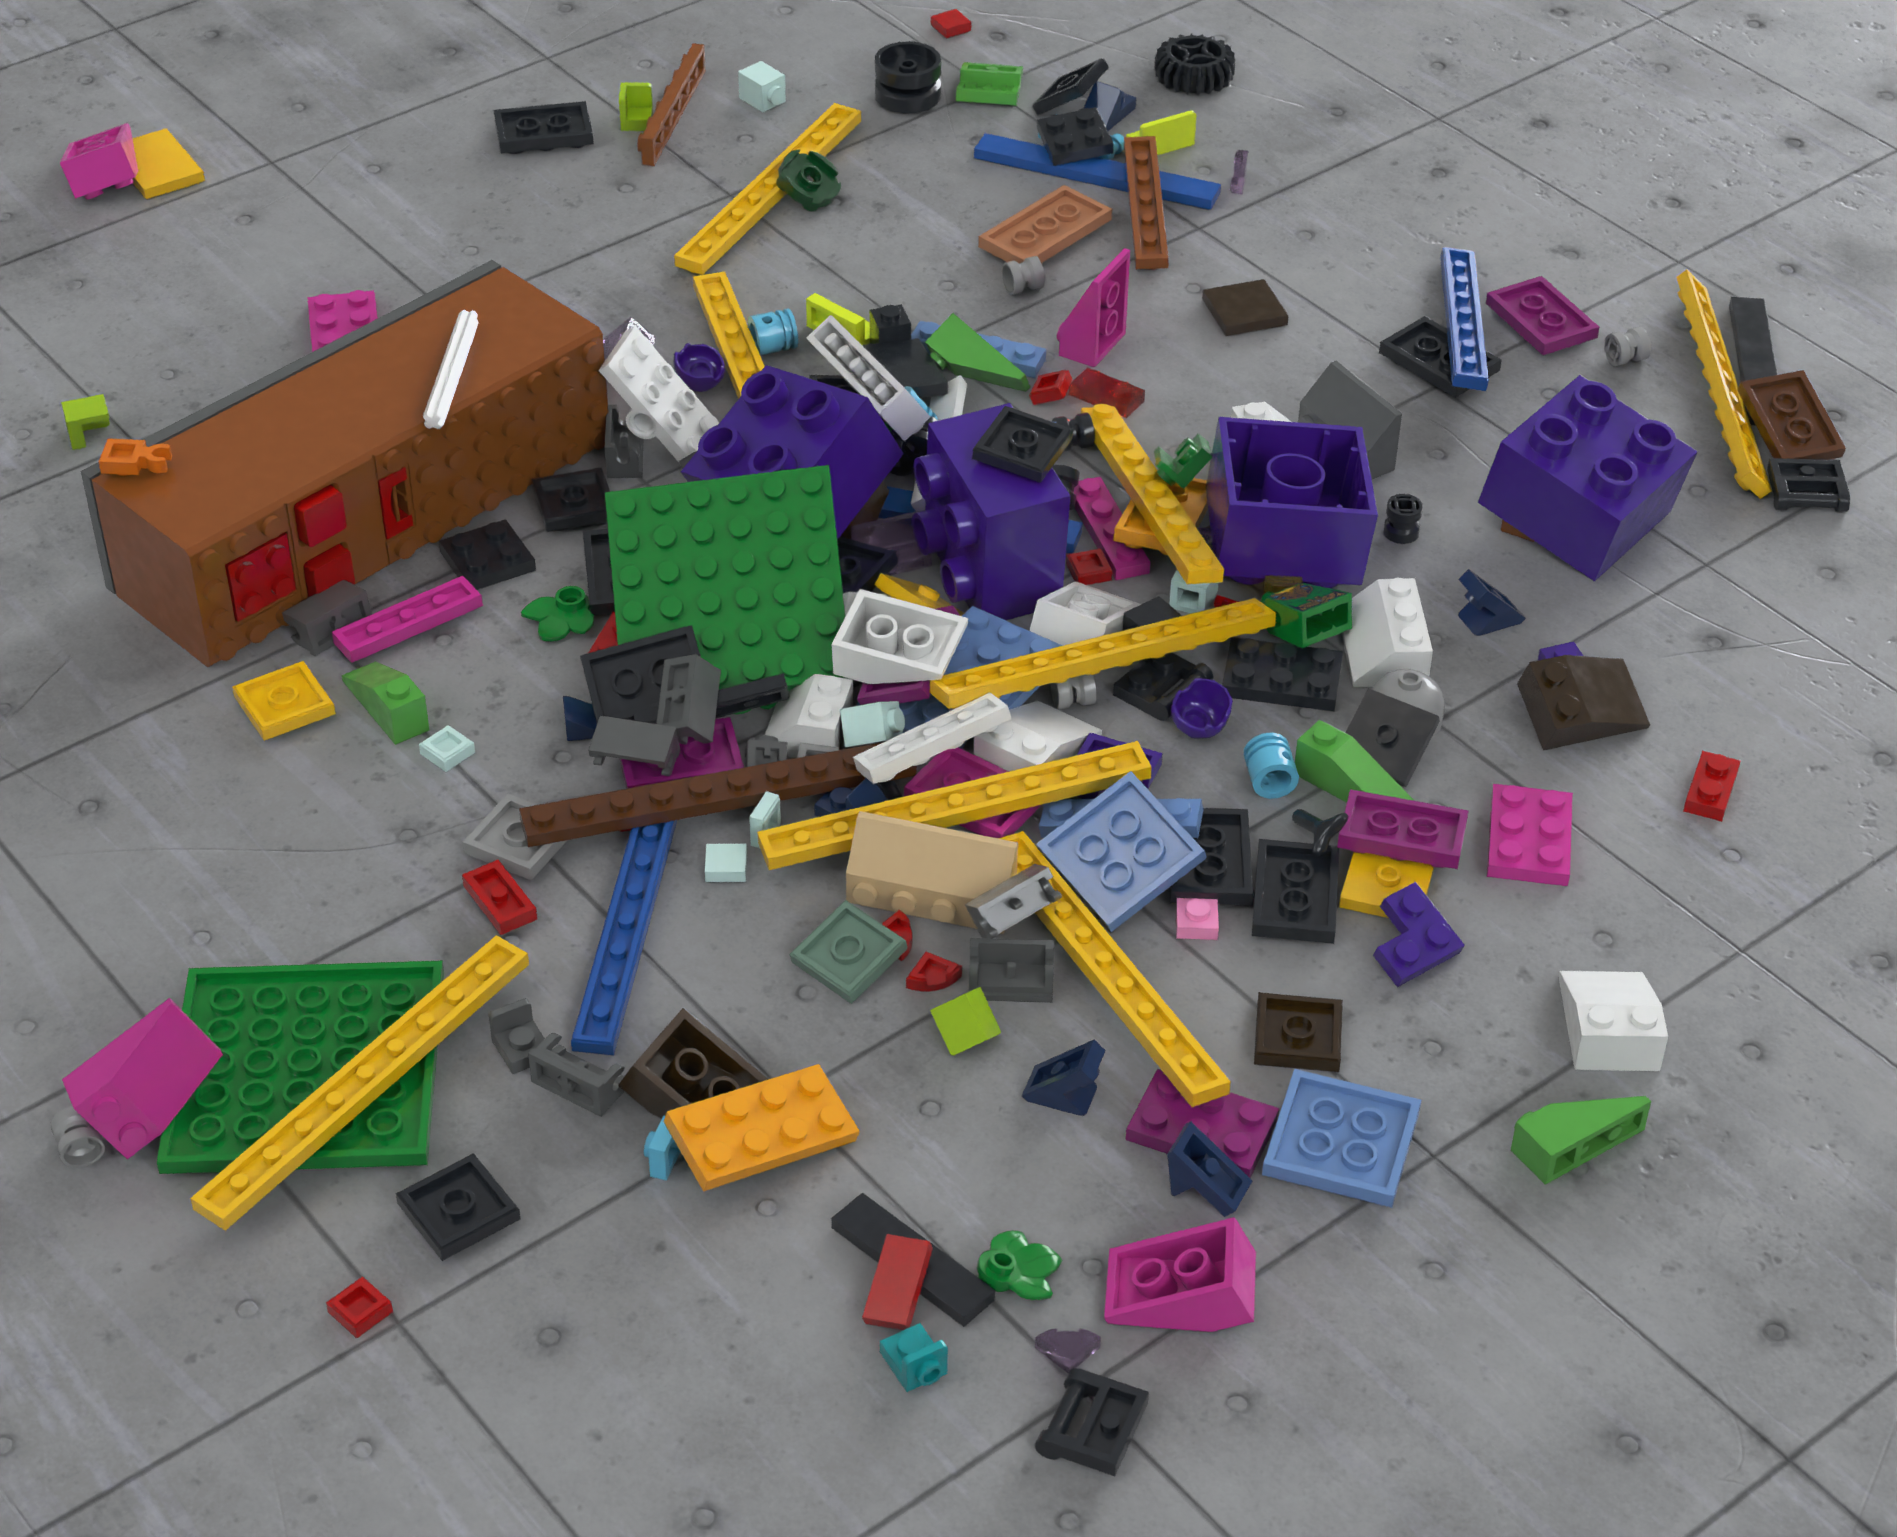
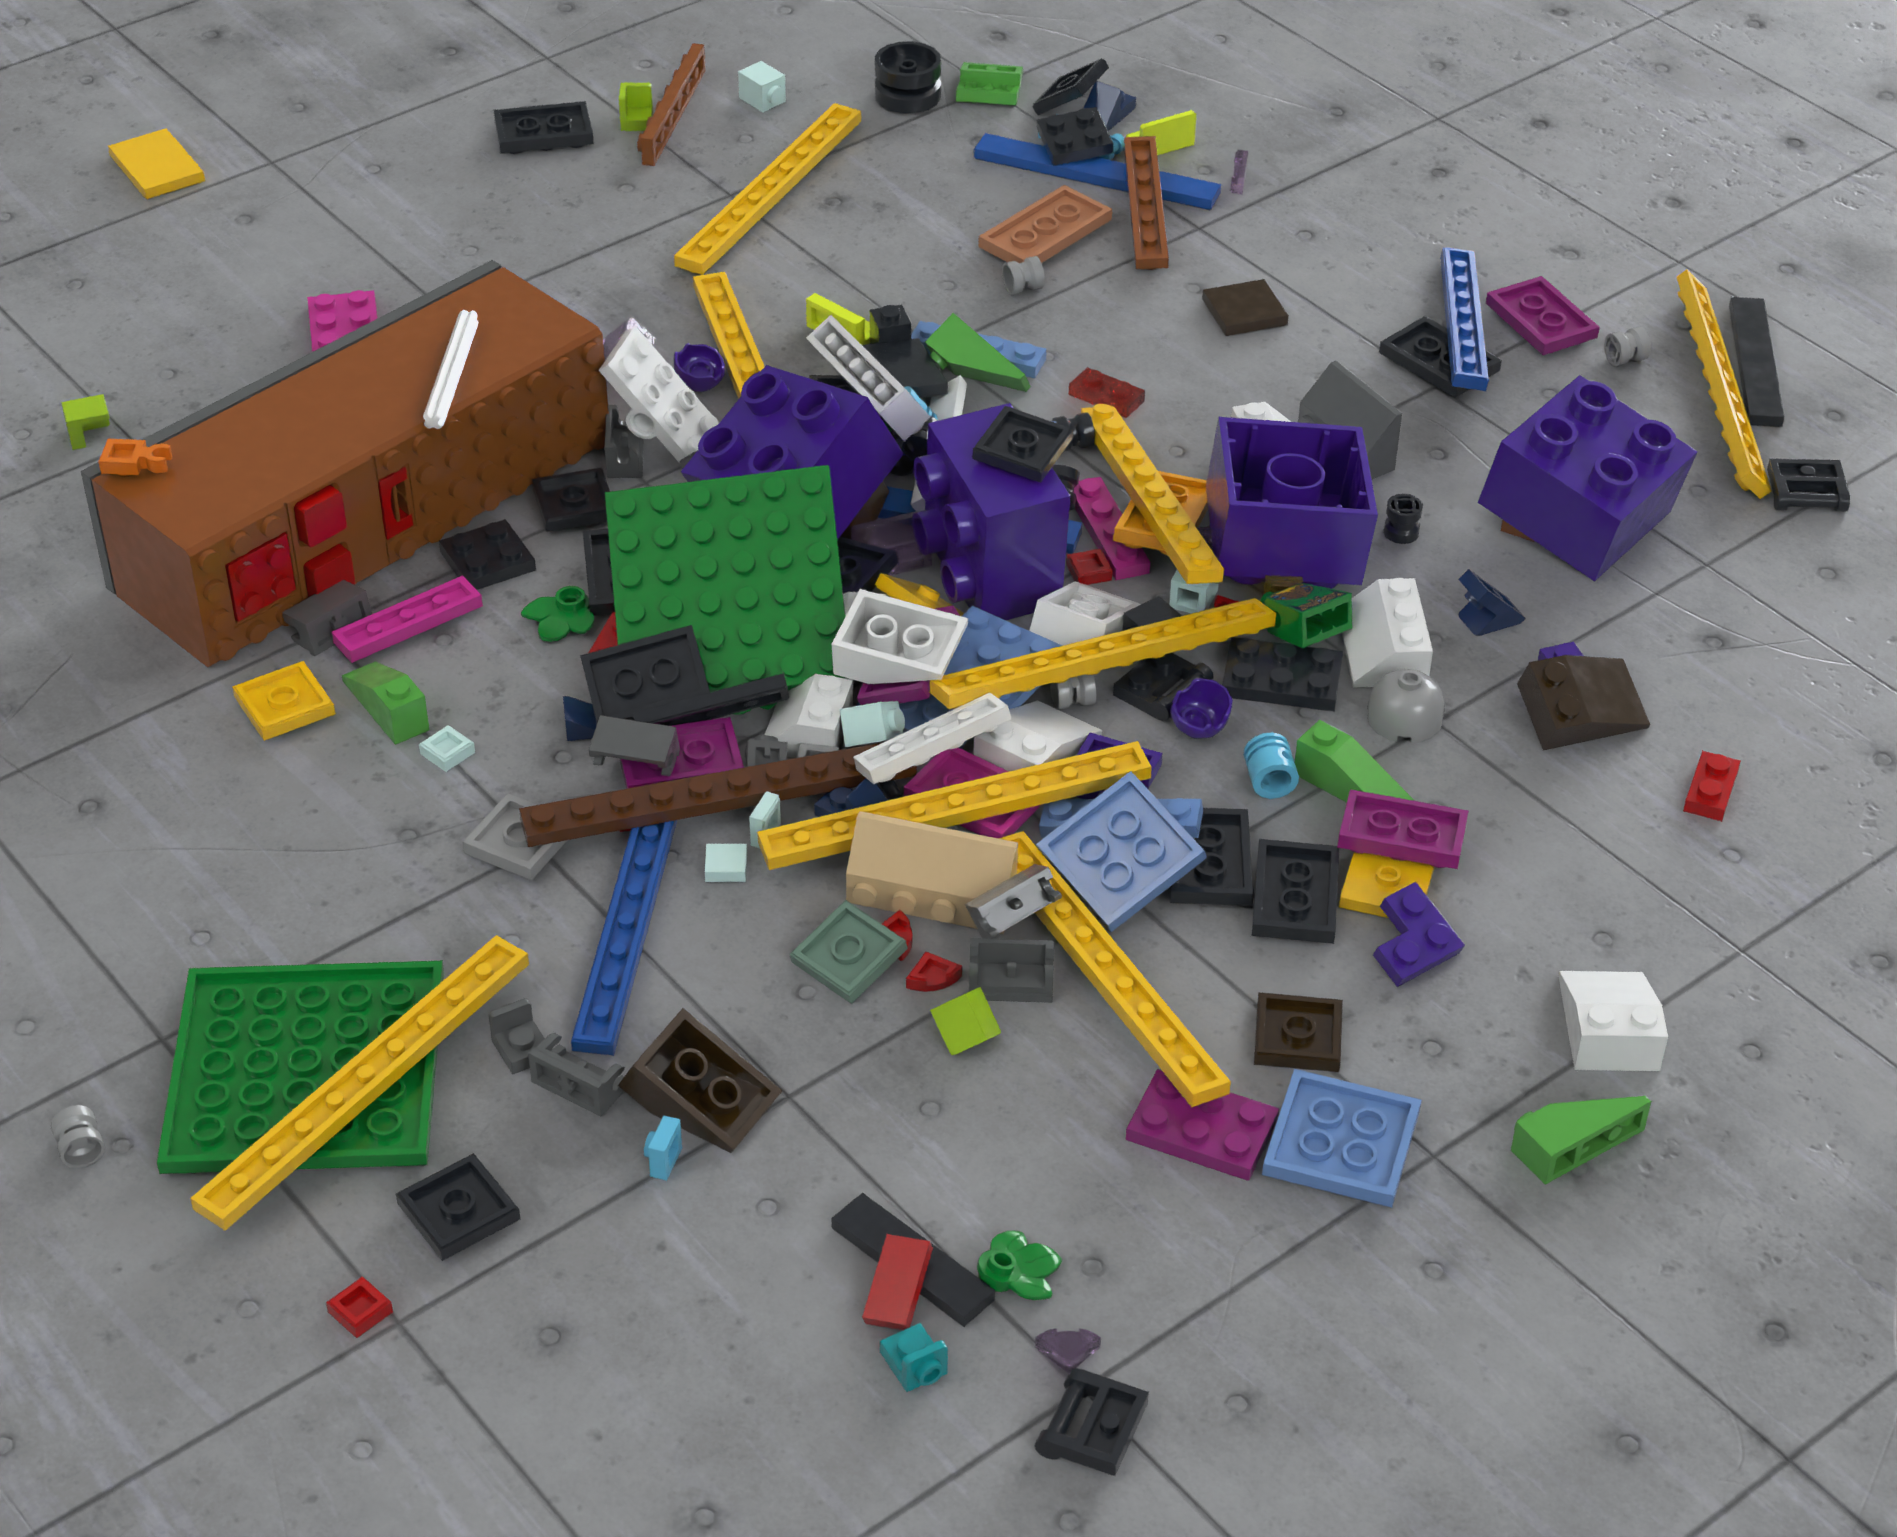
dark pink slope [60,123,138,200] -> none
dark pink slope [62,998,223,1160] -> none
red plate [462,860,538,935] -> none
dark grey hinge [657,654,721,745] -> none
light orange plate [663,1064,860,1192] -> none
medium azure piece [748,308,798,355] -> none
dark green plate [776,150,841,212] -> none
red tile [931,9,971,39] -> none
dark blue slope [1022,1039,1106,1116] -> none
red tile [1029,370,1073,405] -> none
dark pink slope [1057,248,1130,368] -> none
dark pink slope [1104,1217,1256,1332] -> none
black gear [1154,33,1236,96] -> none
green bracket [1154,433,1213,489] -> none
dark blue slope [1167,1121,1252,1217] -> none
bright pink plate [1176,898,1219,940] -> none
black piece [1292,809,1349,857] -> none
black plate [1345,688,1440,787] -> none
dark pink plate [1487,783,1573,886] -> none
reddish brown plate [1737,370,1846,460] -> none

